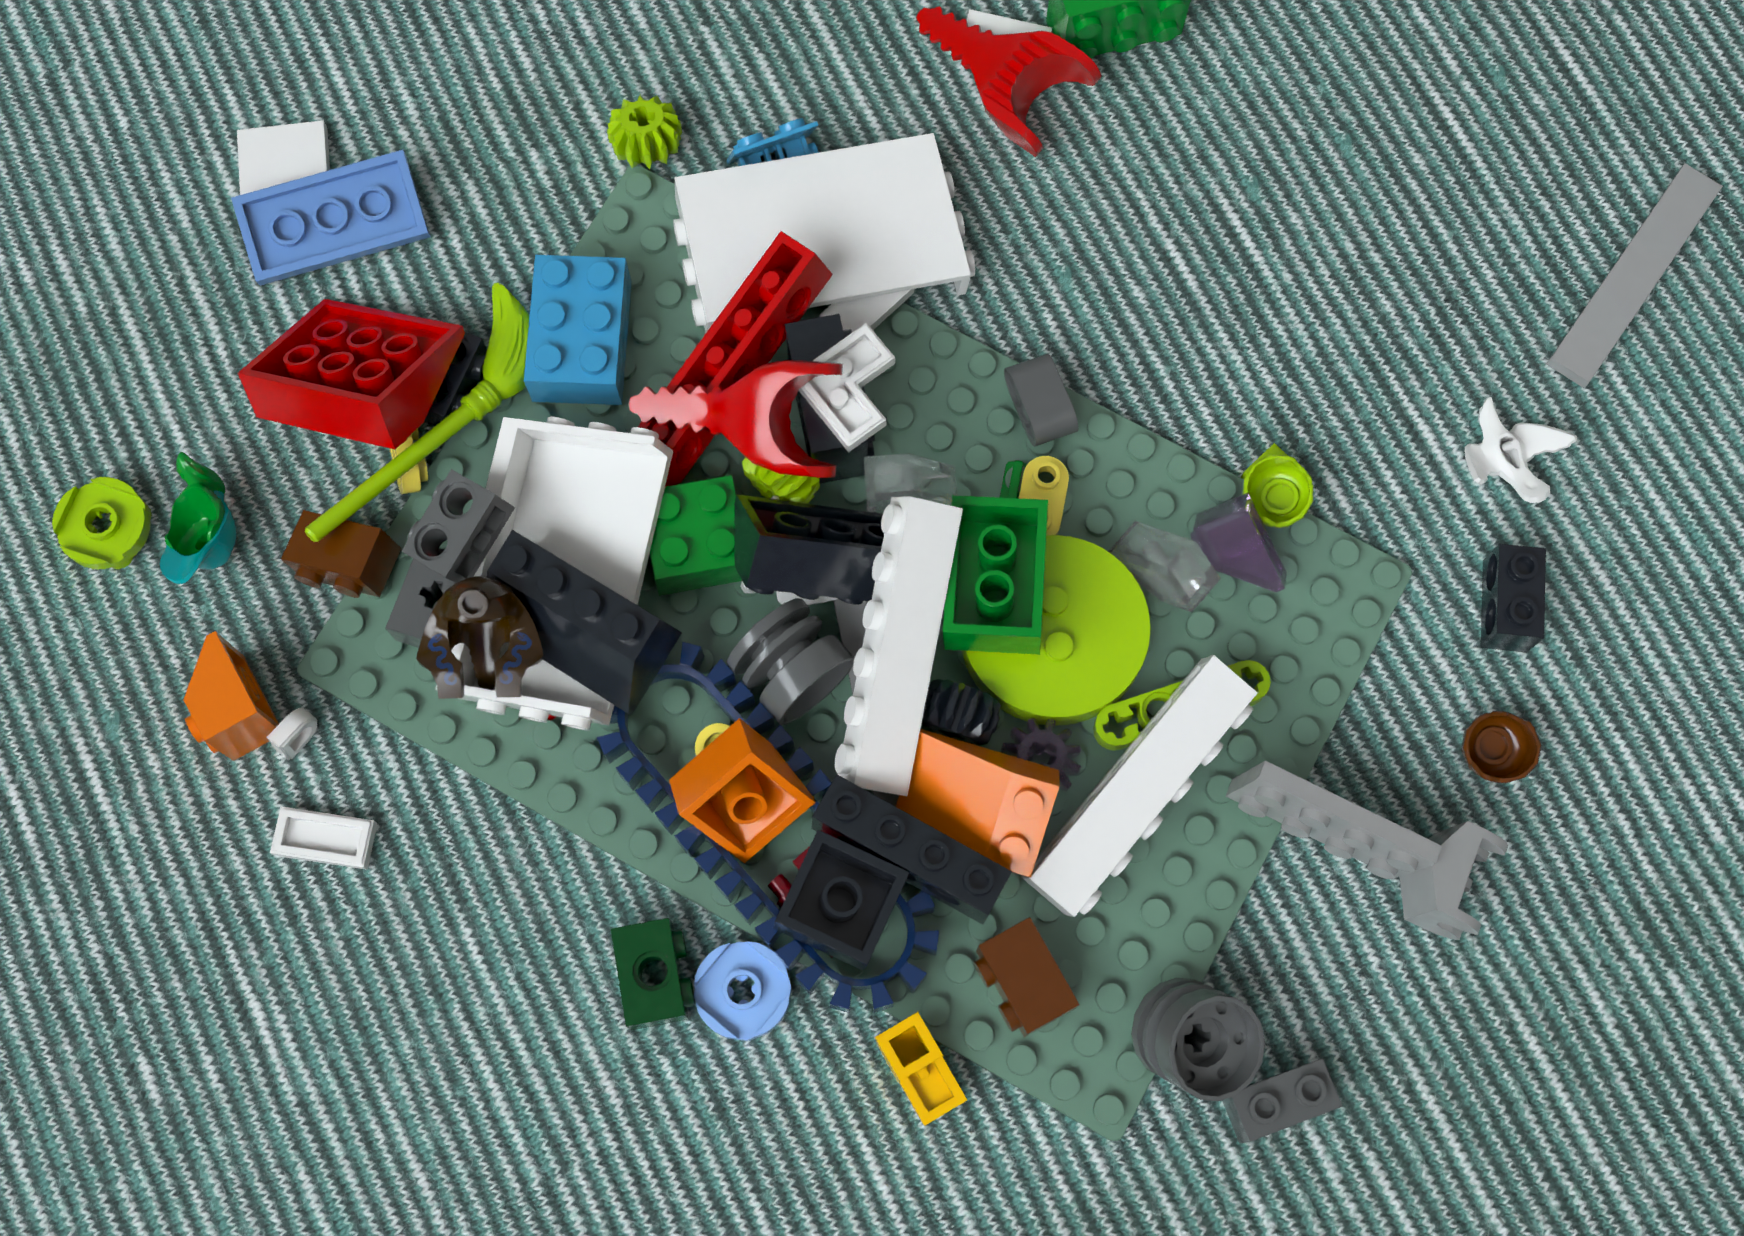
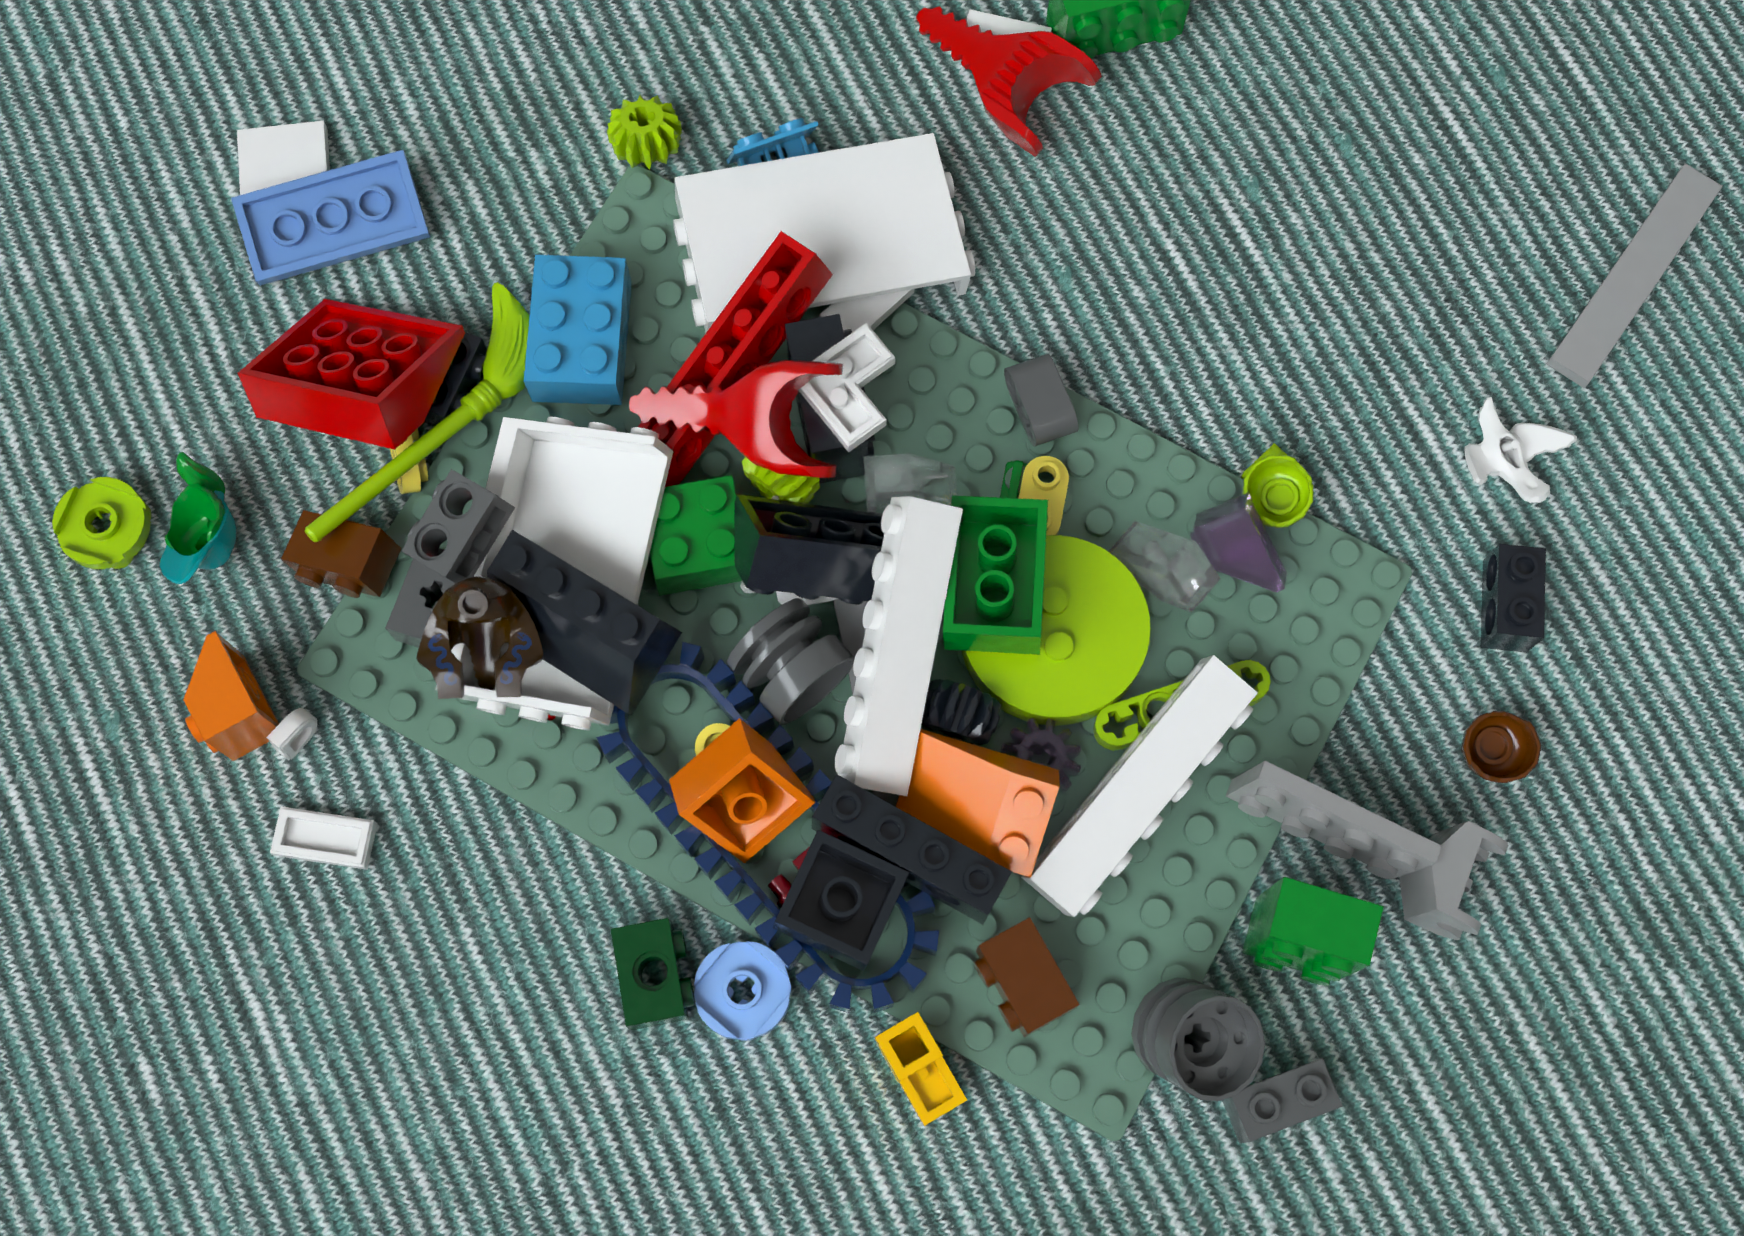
none -> green brick [1242,877,1384,986]

